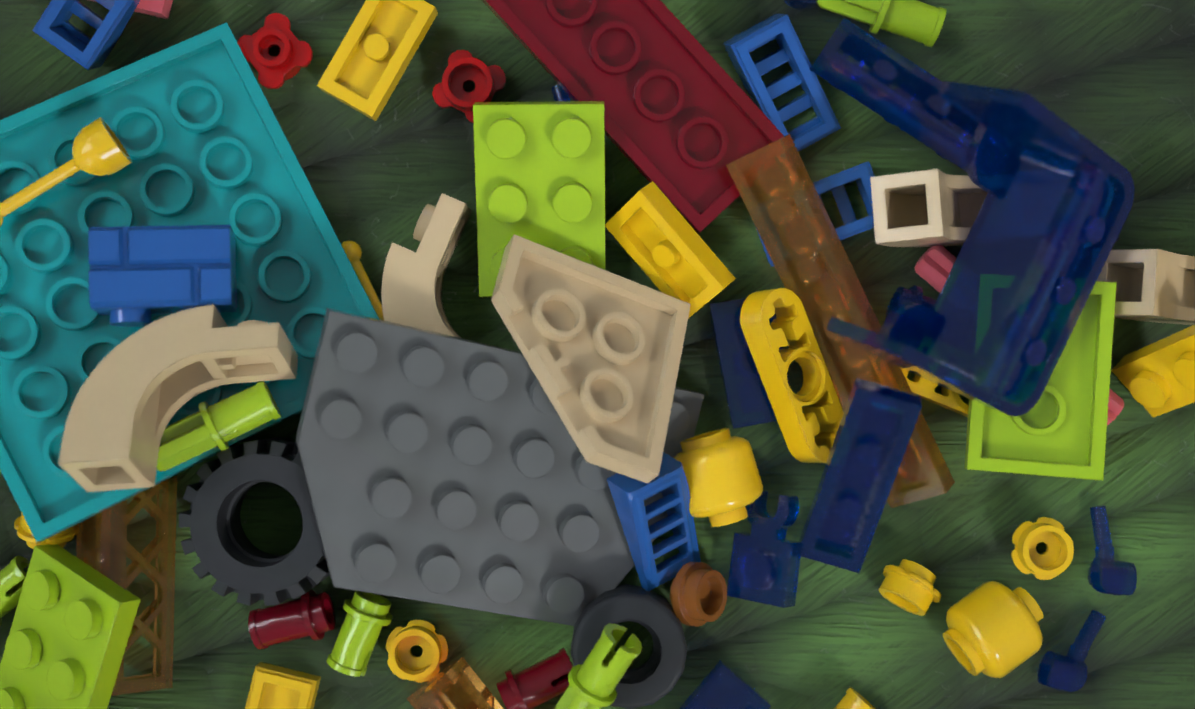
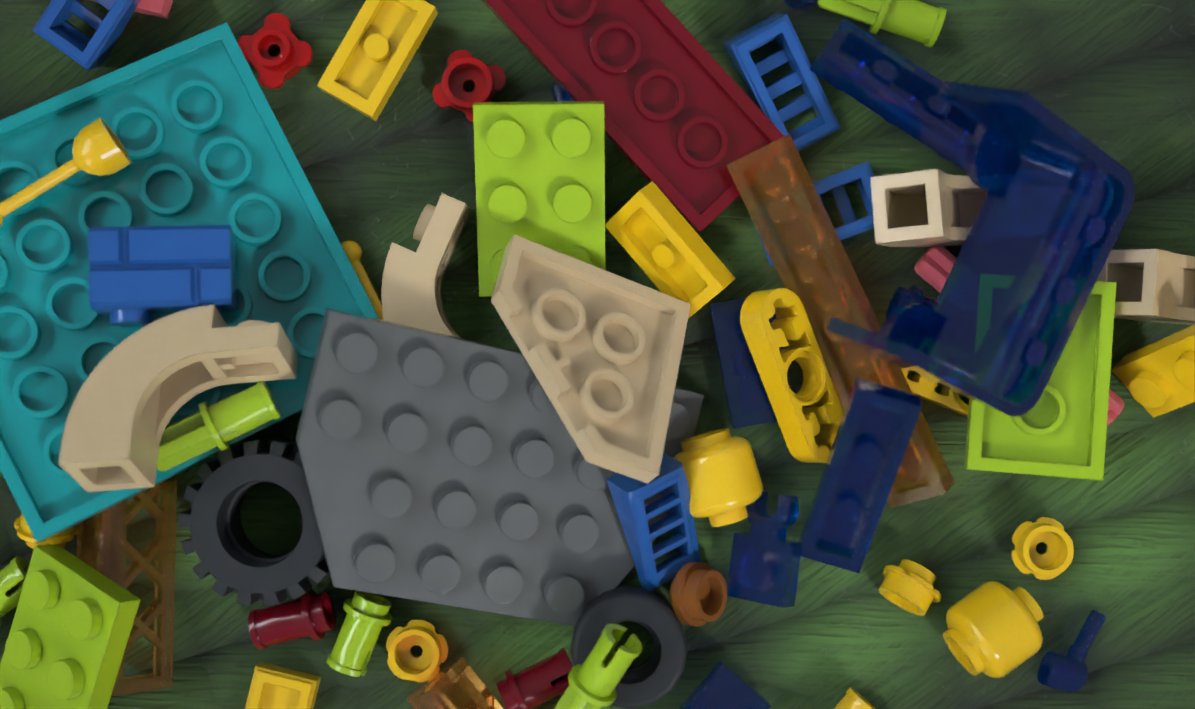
clear blue hand [1088,506,1137,596] -> none

